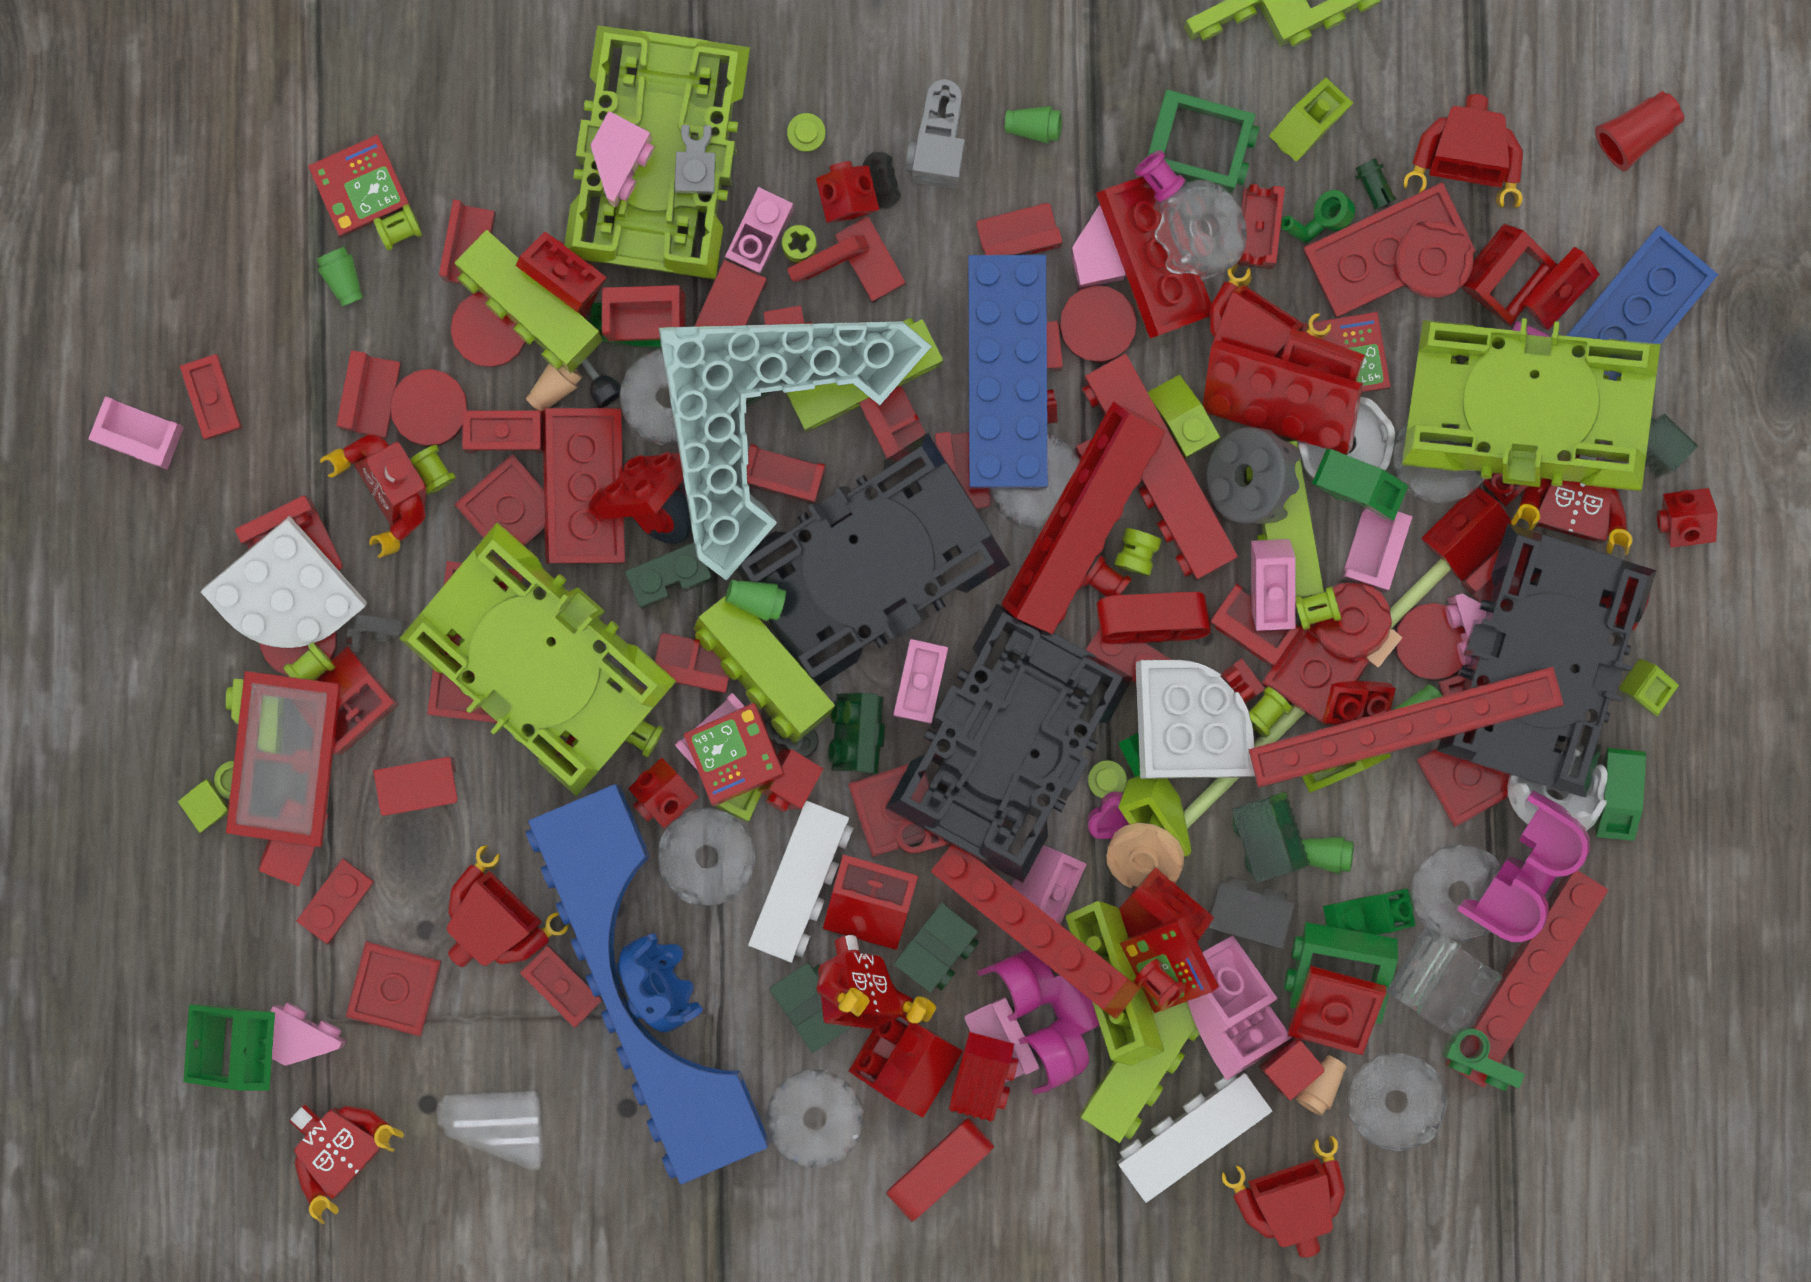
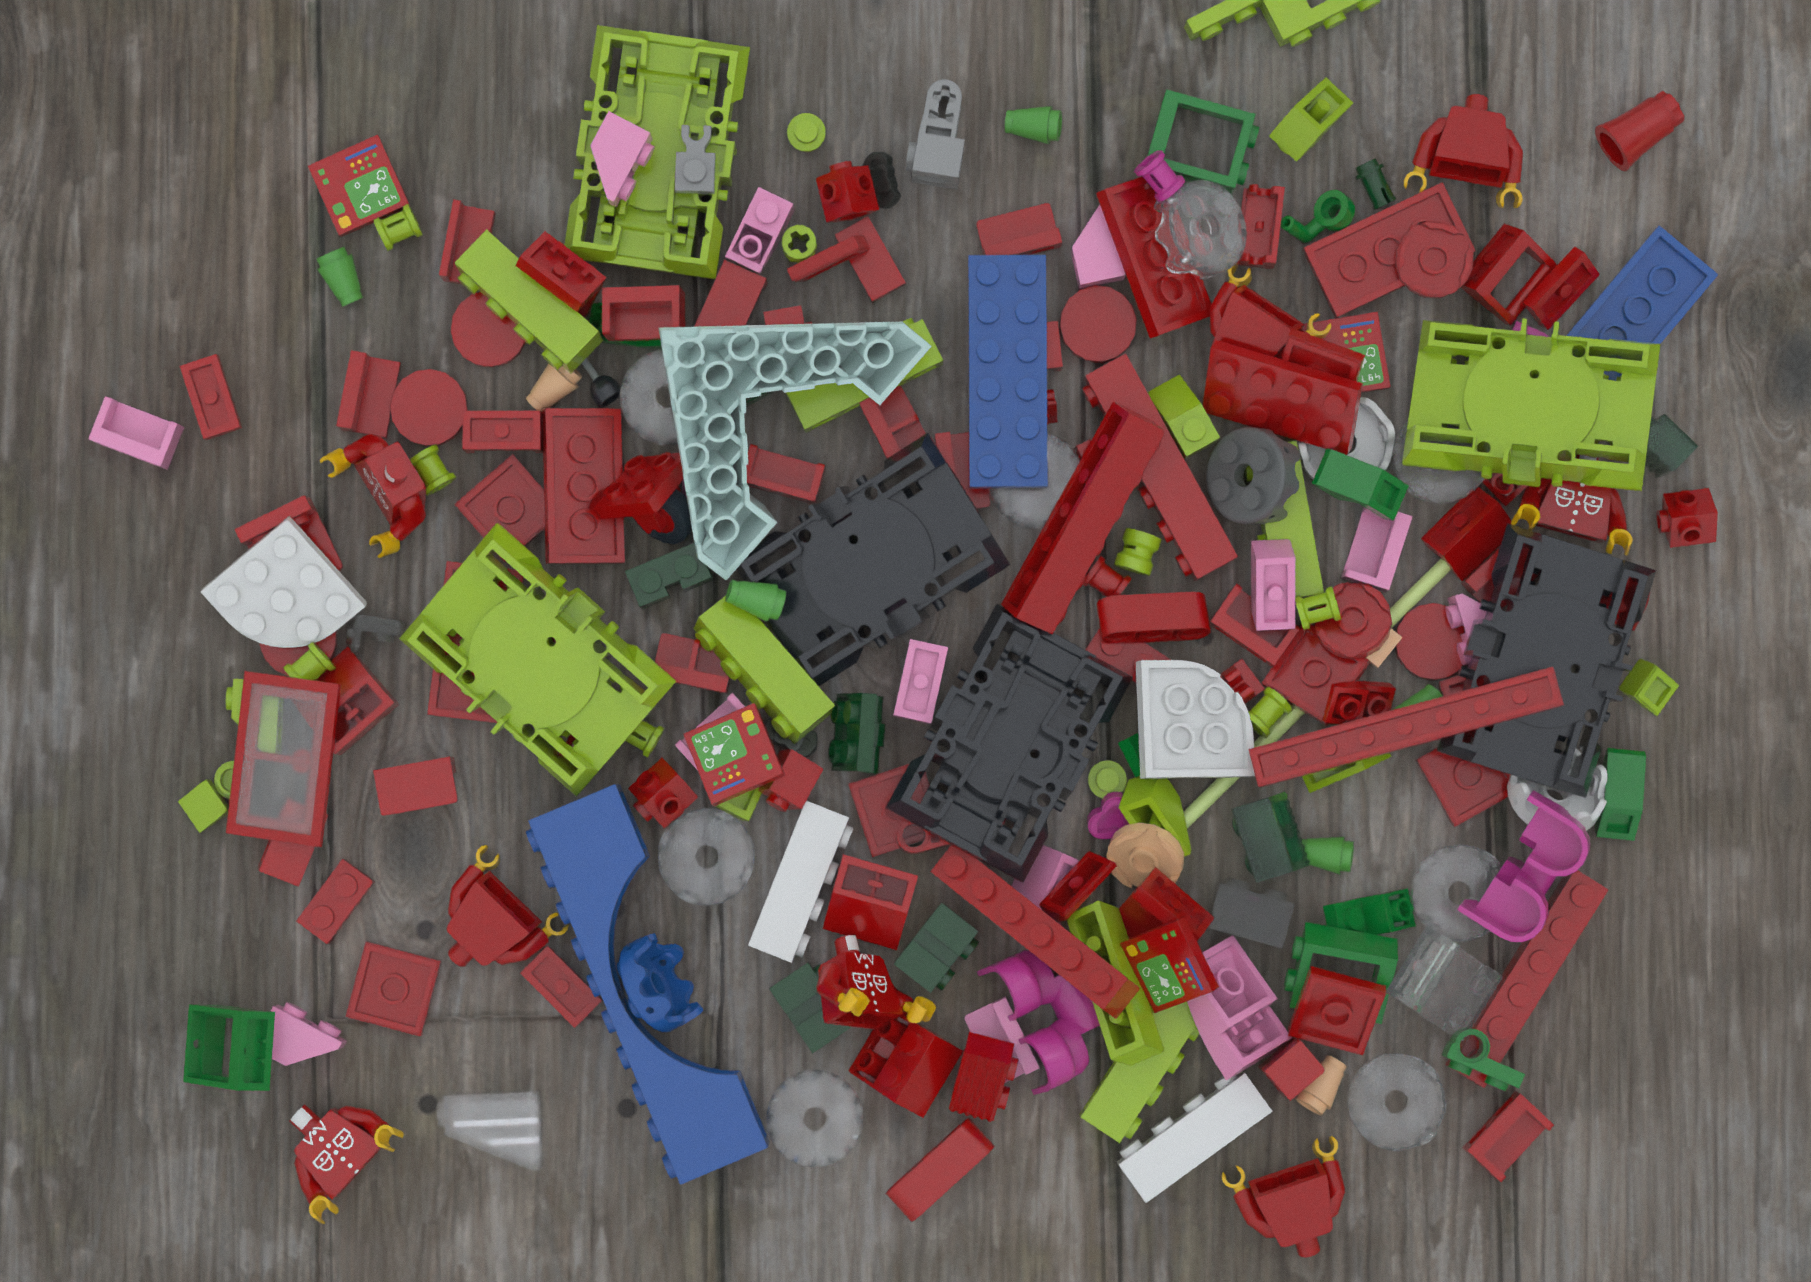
red bush [1133,959,1186,1011] -> none
none -> red slope [1039,851,1117,922]
none -> red panel [1462,1091,1554,1182]

